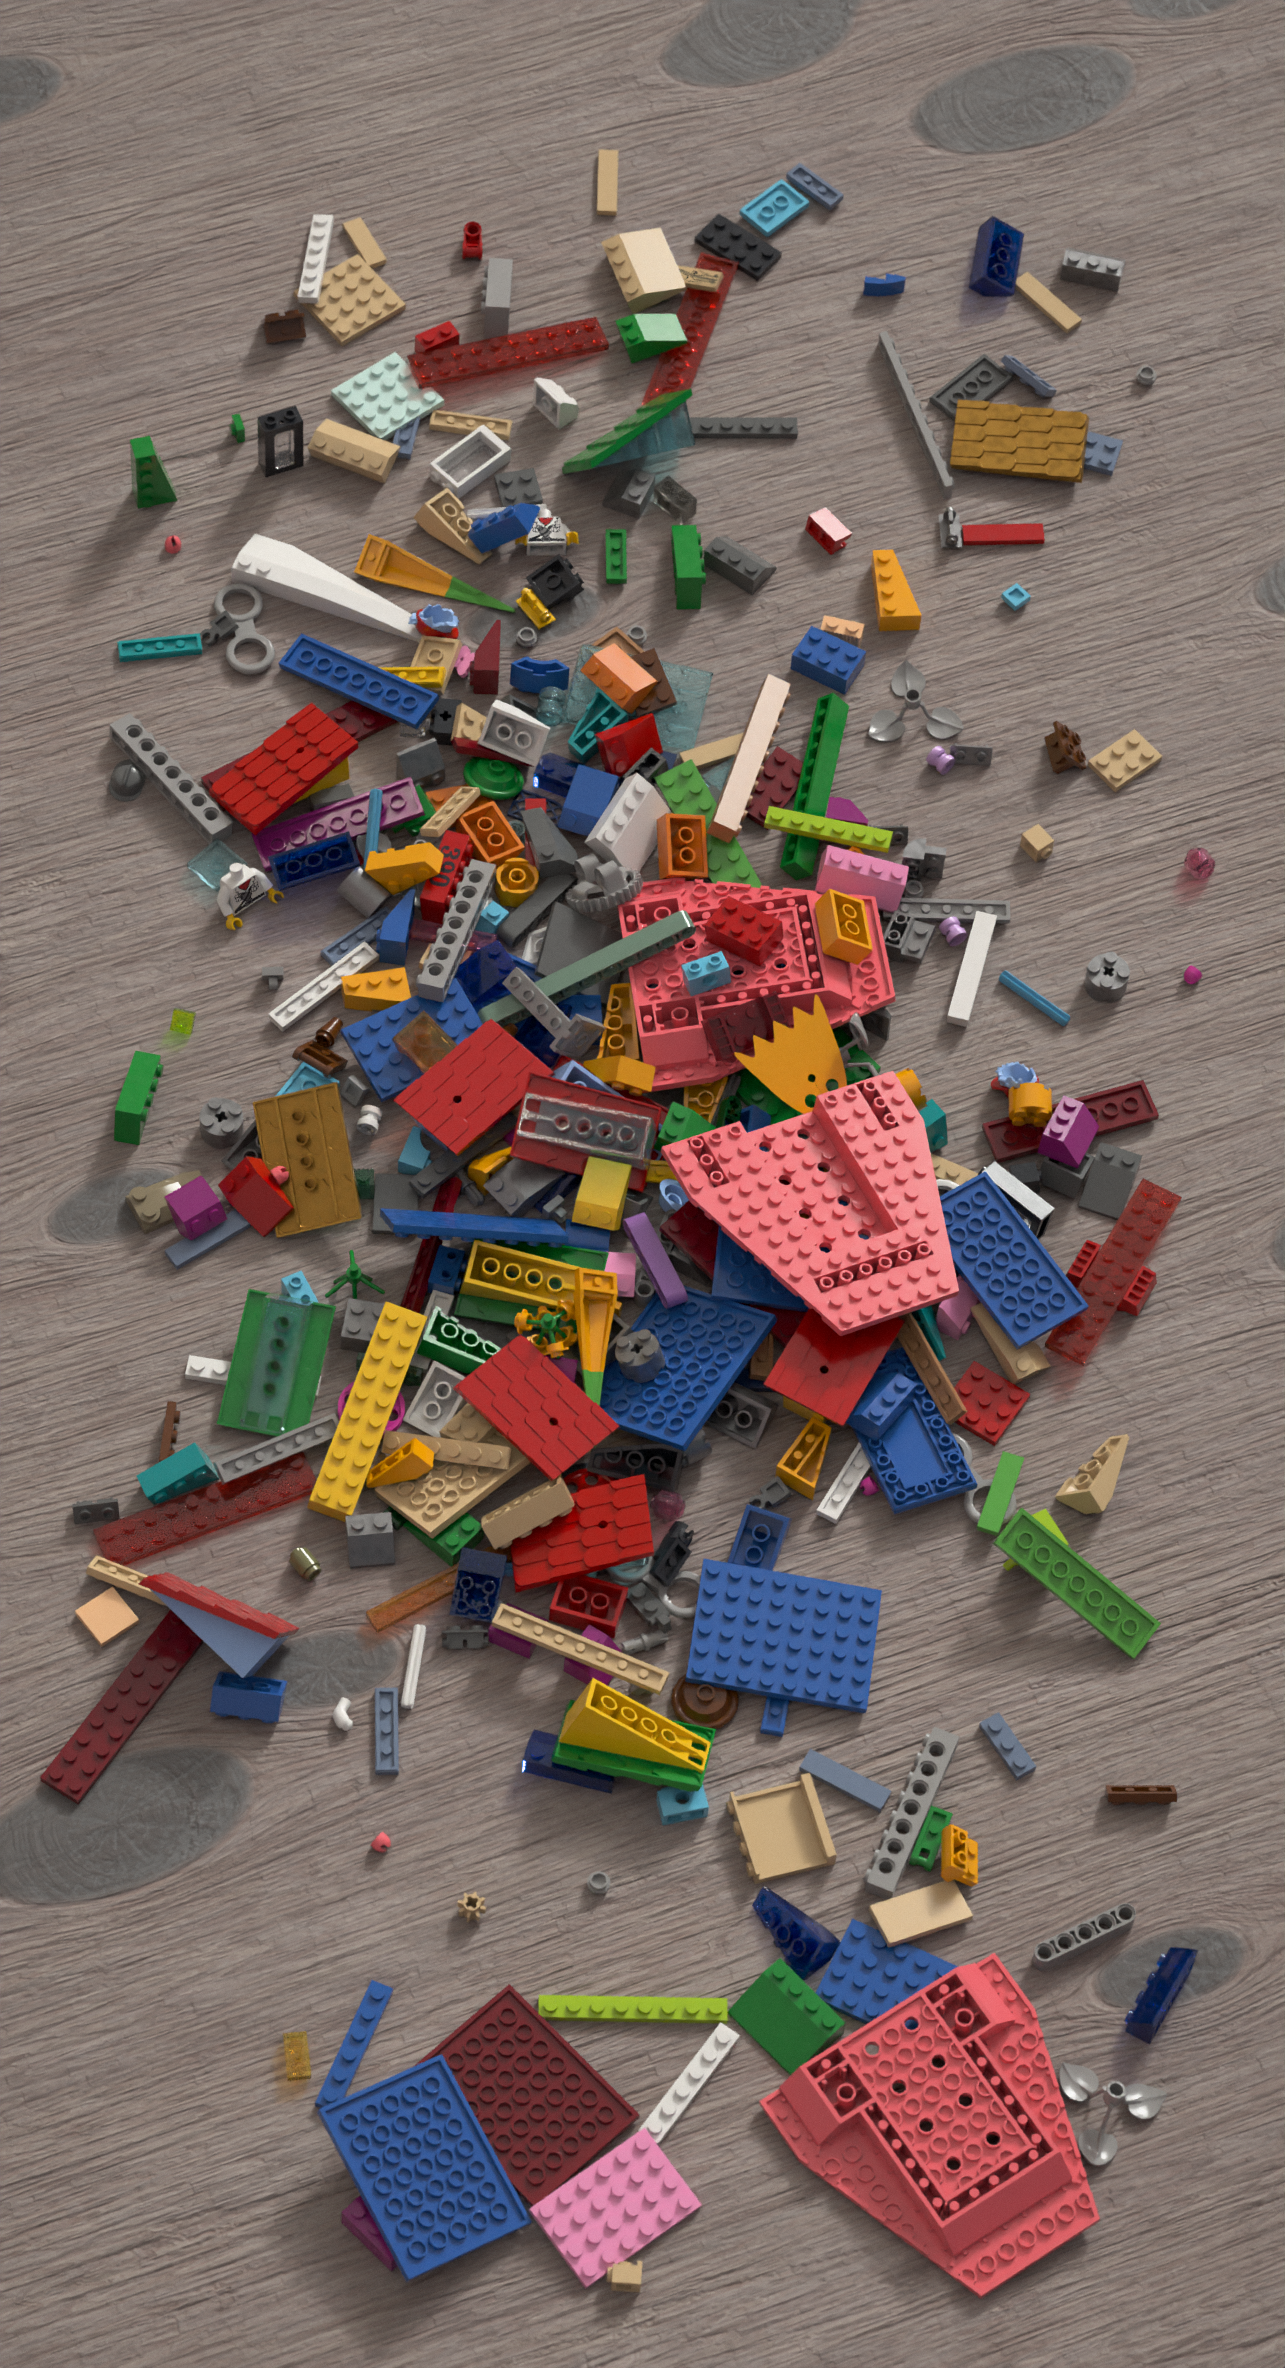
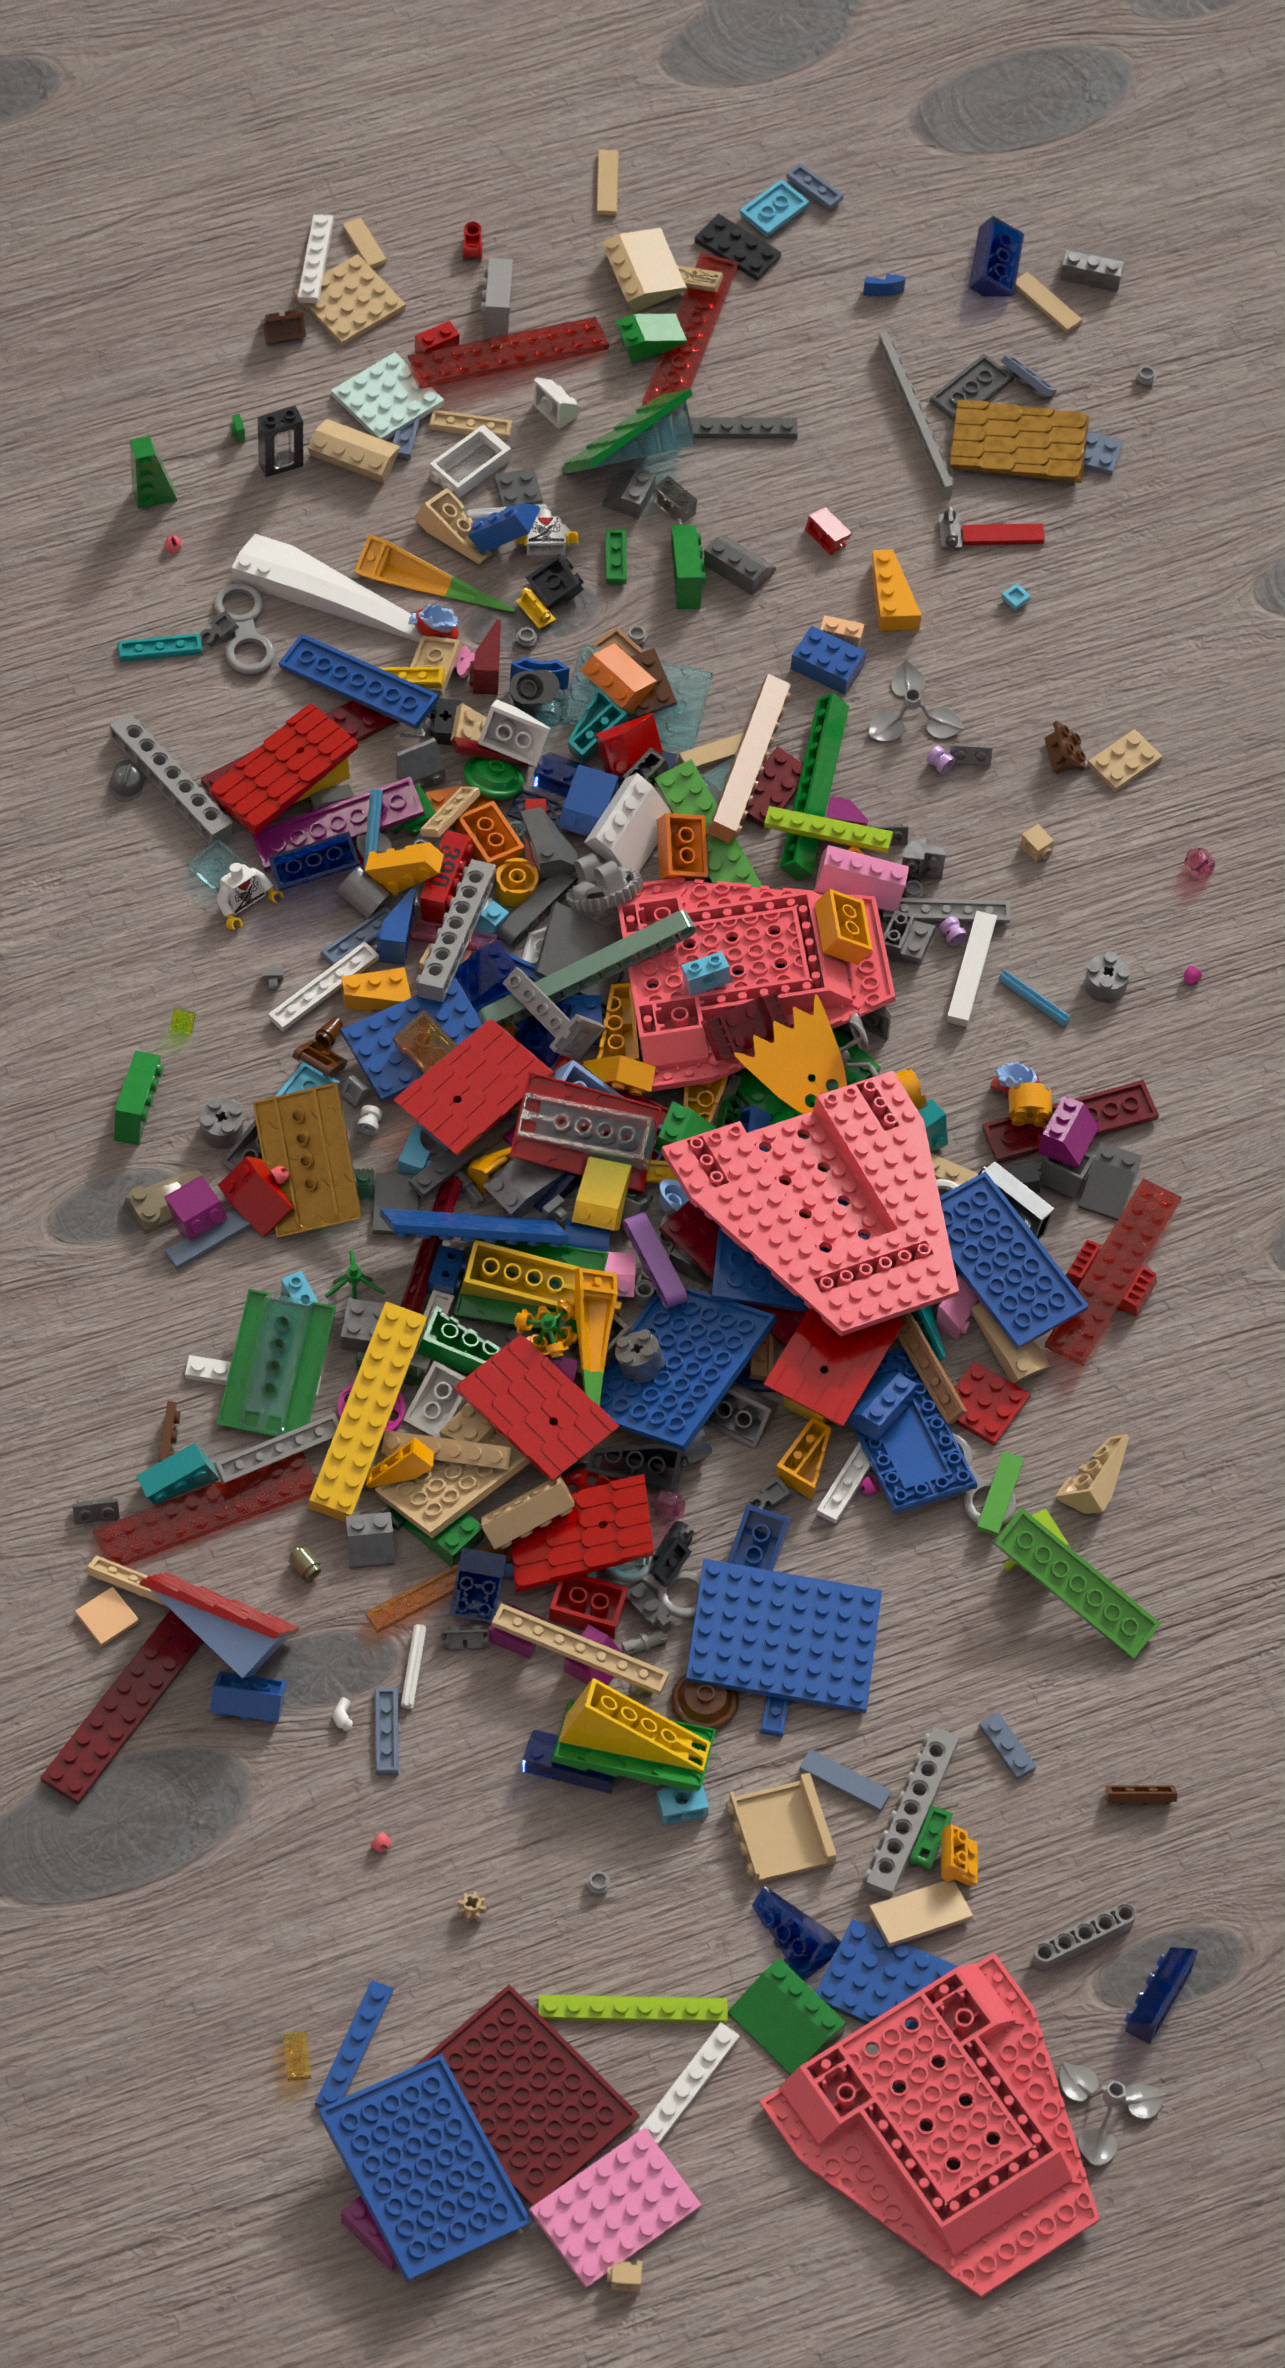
red brick [705,896,784,967] -> none
none -> dark grey piece [509,670,560,704]

